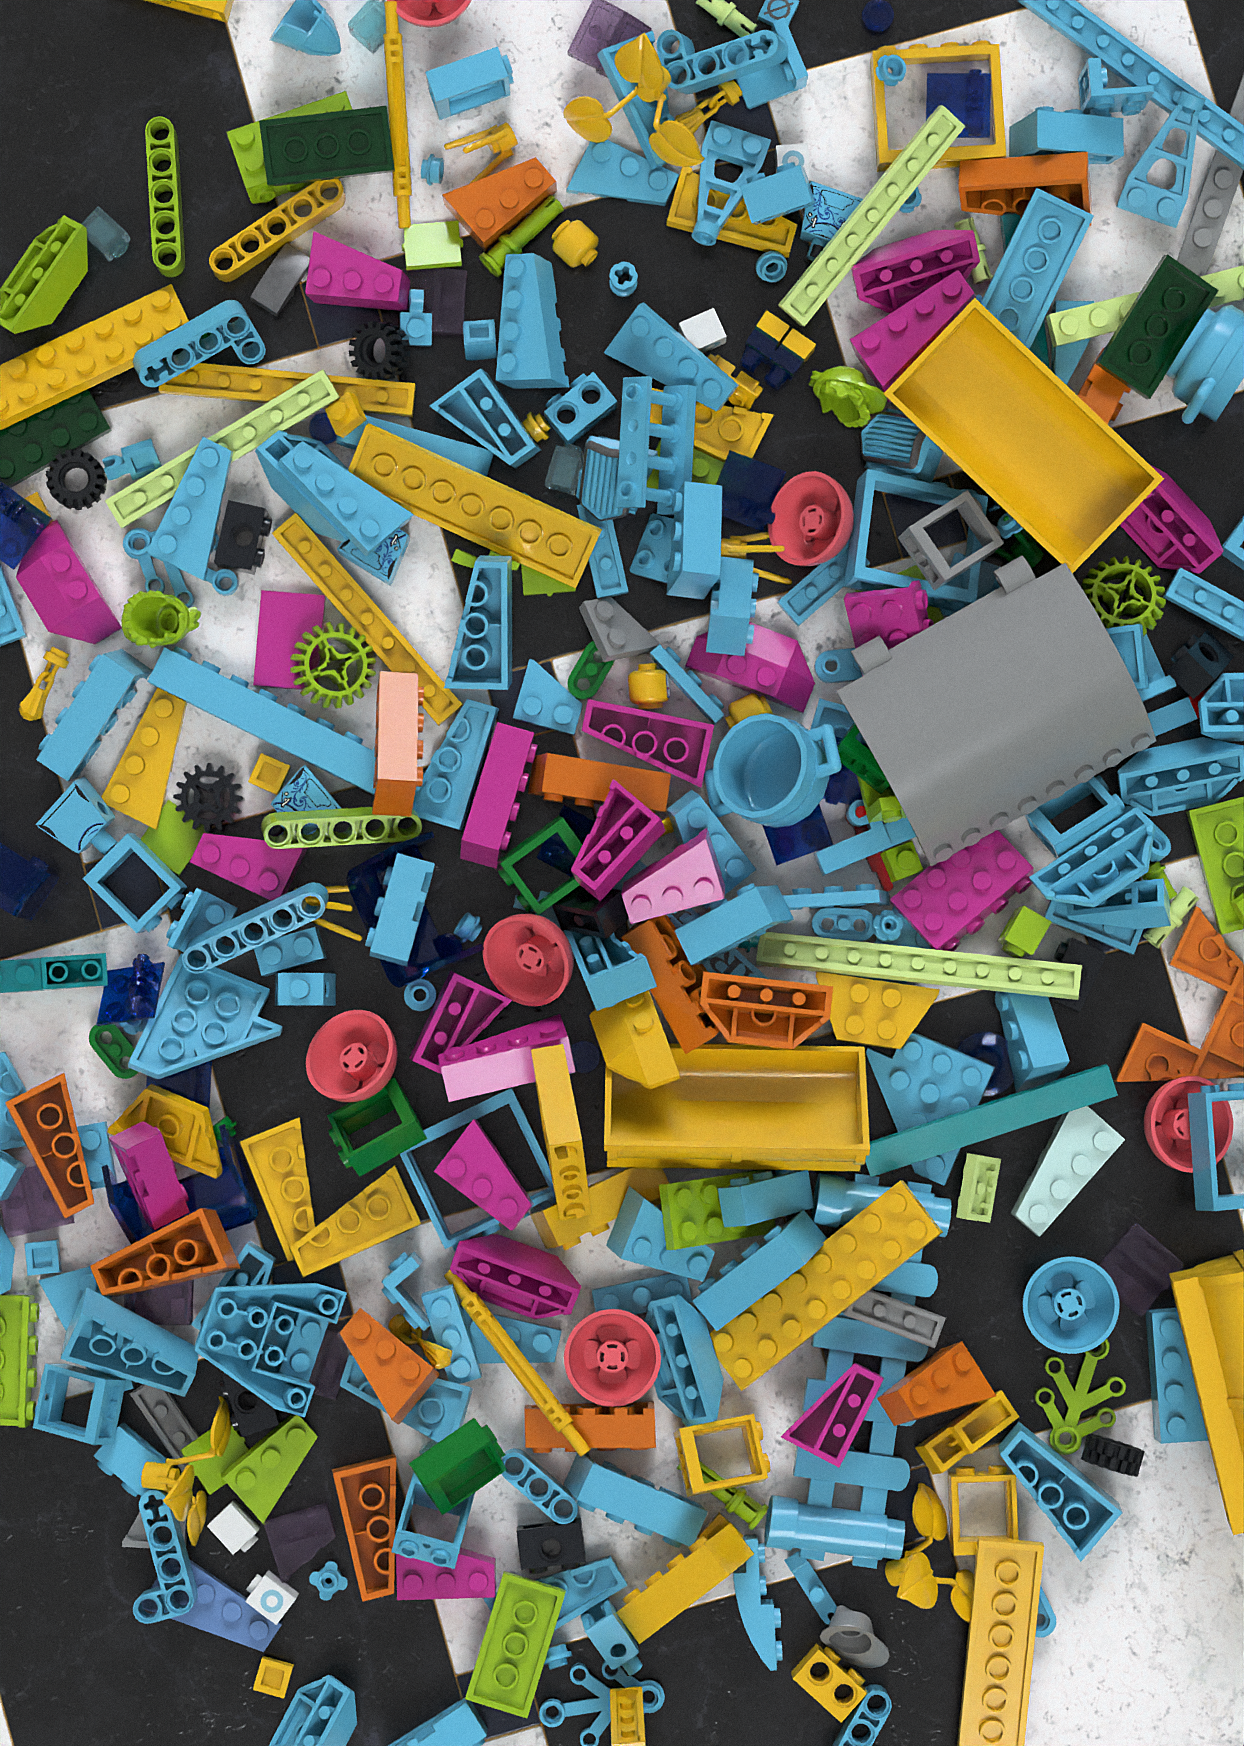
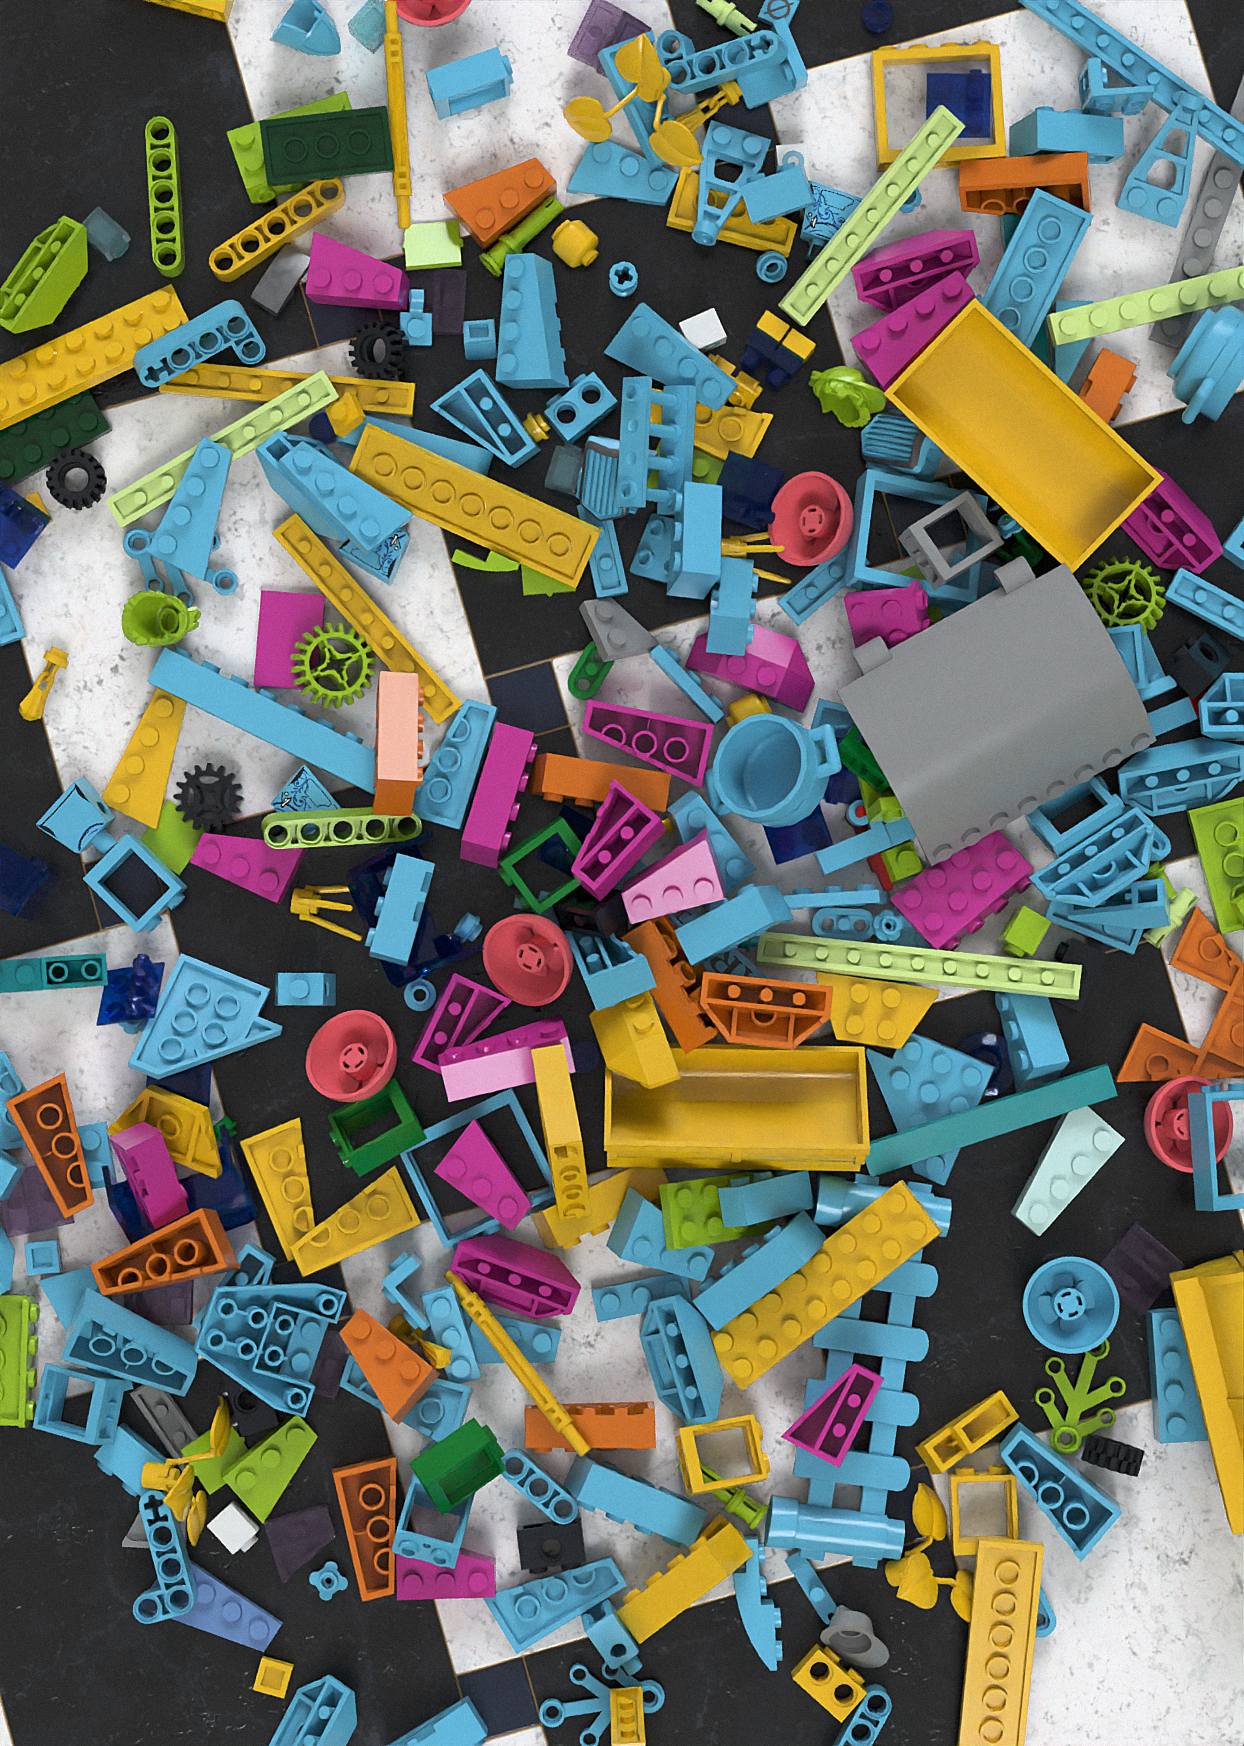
dark pink wedge [16,519,122,645] -> none
medium azure wedge [36,649,153,781] -> none
green plate [89,1022,139,1079] -> none
medium azure plate [102,438,162,480] -> none
medium azure bracket [166,888,239,959] -> none
medium azure beam [182,882,329,974] -> none
black brick [214,500,272,575] -> none
white brick [245,1570,299,1625] -> none
yellow plate [248,753,291,795] -> none
medium azure brick [254,927,327,977] -> none
medium azure plate [421,154,444,186] -> none
yellow plant [444,122,518,183] -> none
medium azure wedge [444,555,512,690] -> none
lime plate [465,1571,566,1718] -> none
medium azure wing [513,659,583,736] -> none
medium azure plate [544,1644,572,1670] -> none
coral piece [564,1309,661,1407] -> none
yellow head [628,663,670,709] -> none
medium azure plate [814,648,862,683] -> none
light grey tile [842,1290,946,1348] -> none
medium azure plate [876,55,906,86] -> none
orange wedge [877,1341,997,1426] -> none
yellowish green pin [954,217,993,285] -> none
yellowish green bracket [956,1153,1001,1223] -> none
dark green plate [1095,254,1219,399] -> none

